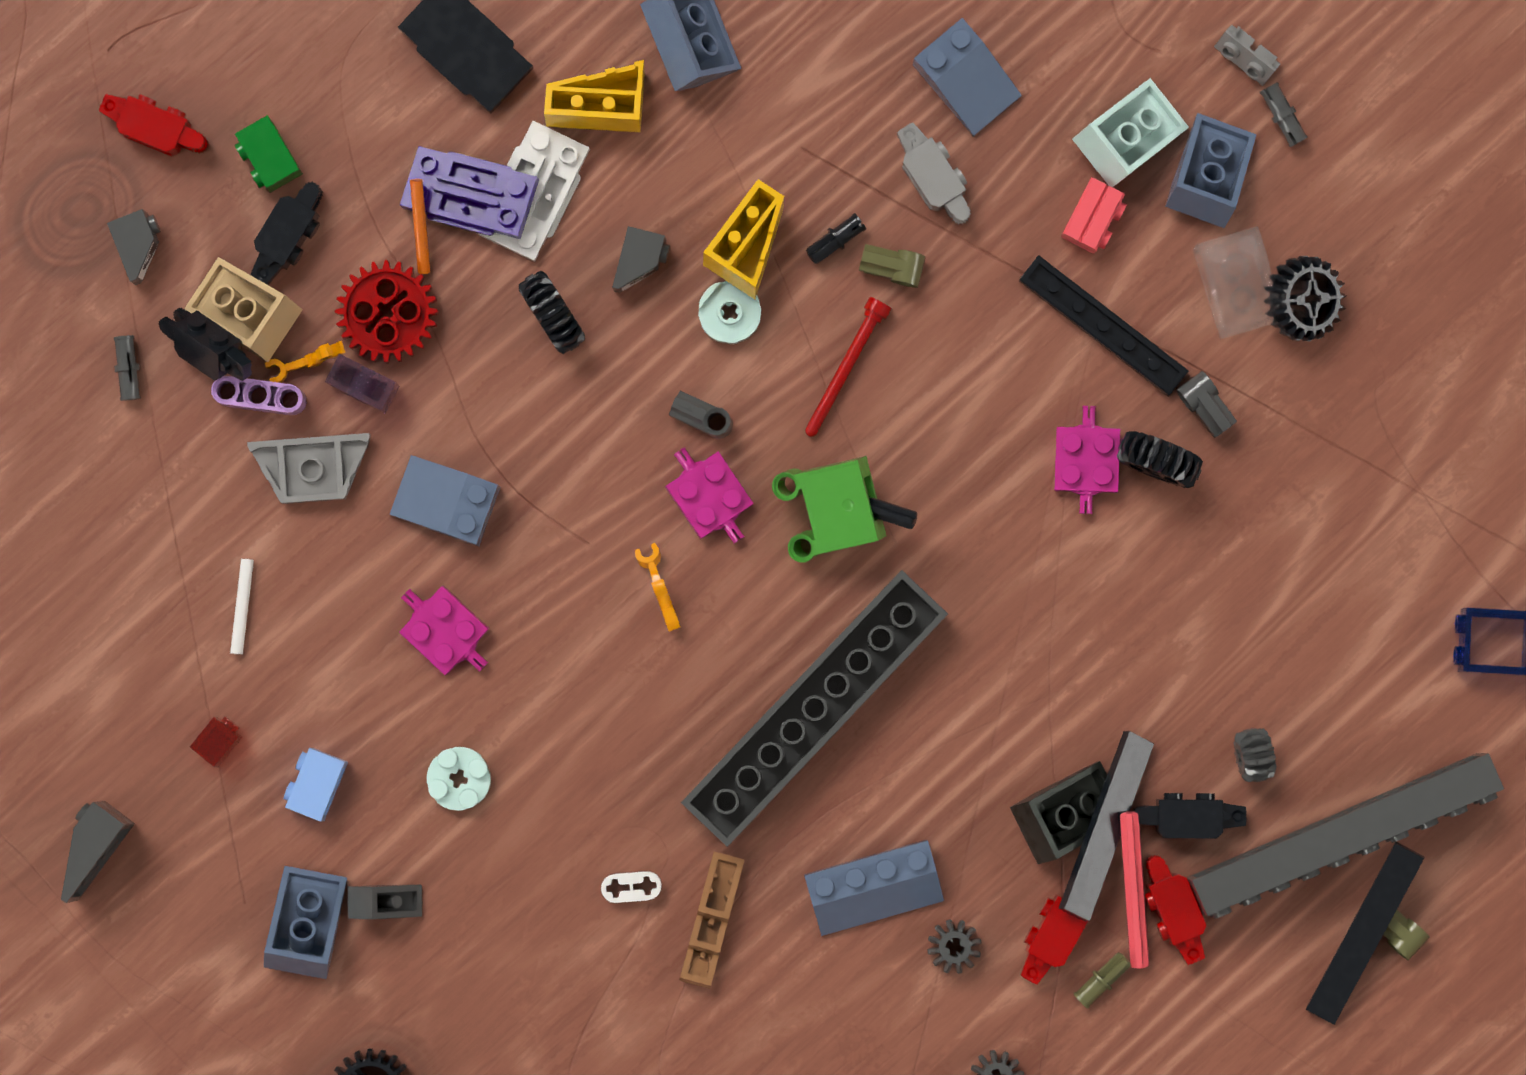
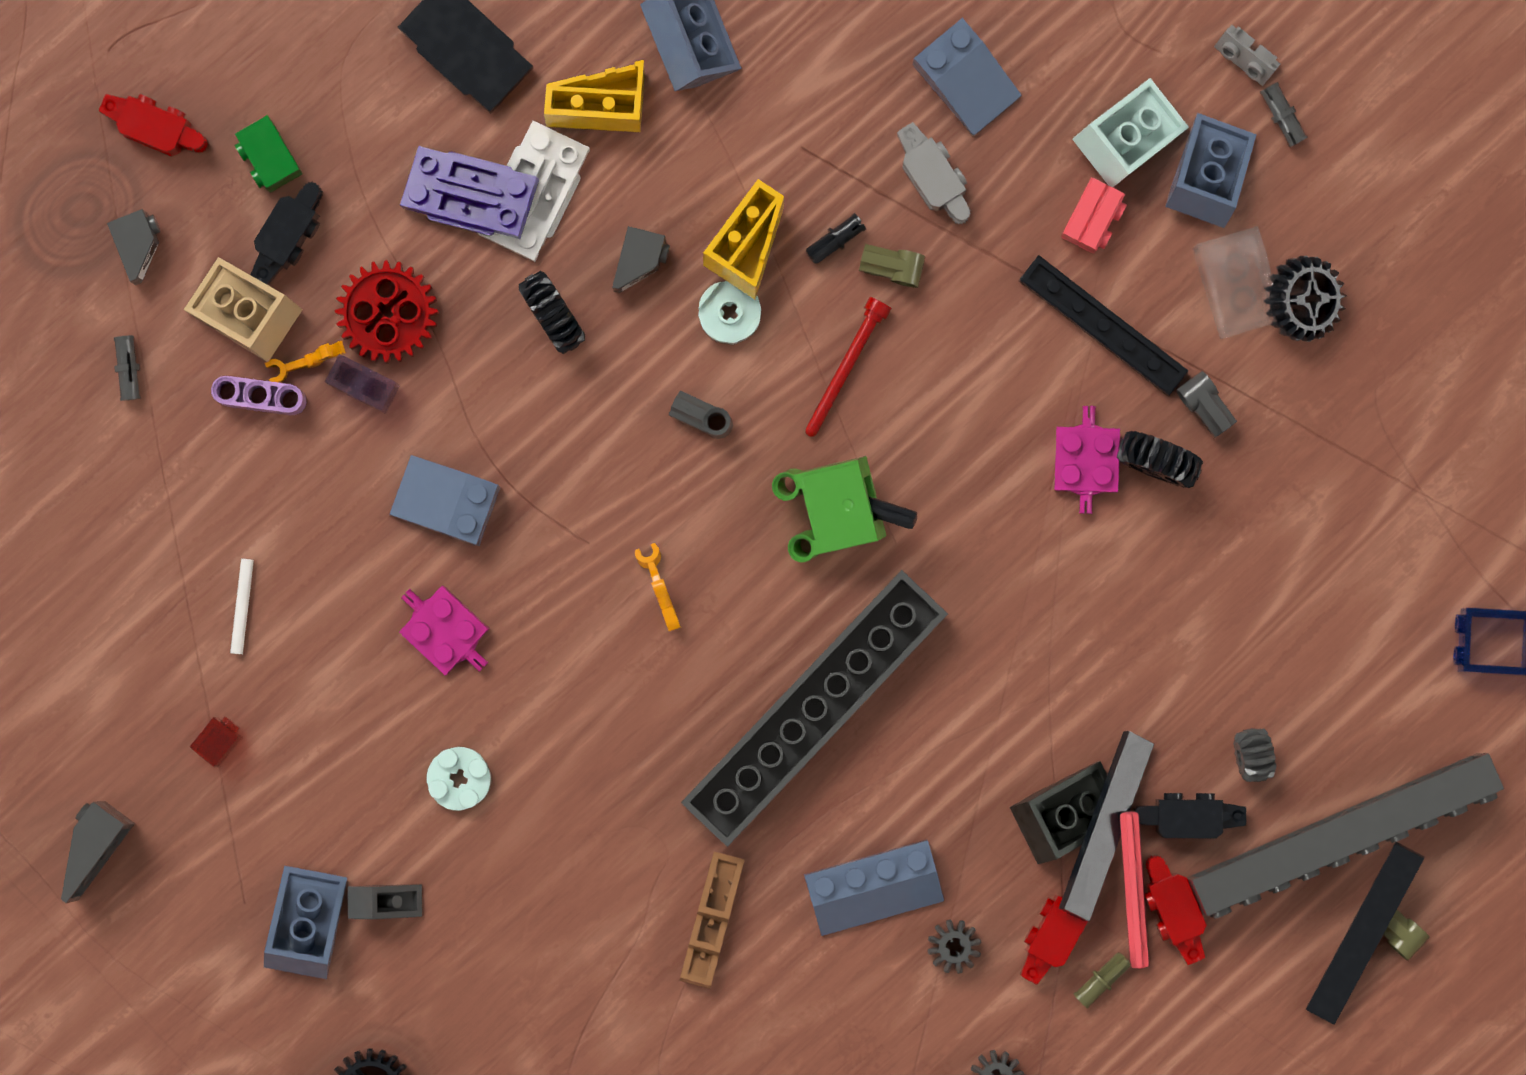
black hinge [158,308,252,381] -> none
light grey wing [247,433,371,504] -> none
light blue brick [283,748,348,822] -> none
orange bar [410,179,430,274] -> none
white beam [601,871,662,903] -> none
dark pink plate [665,447,754,544] -> none

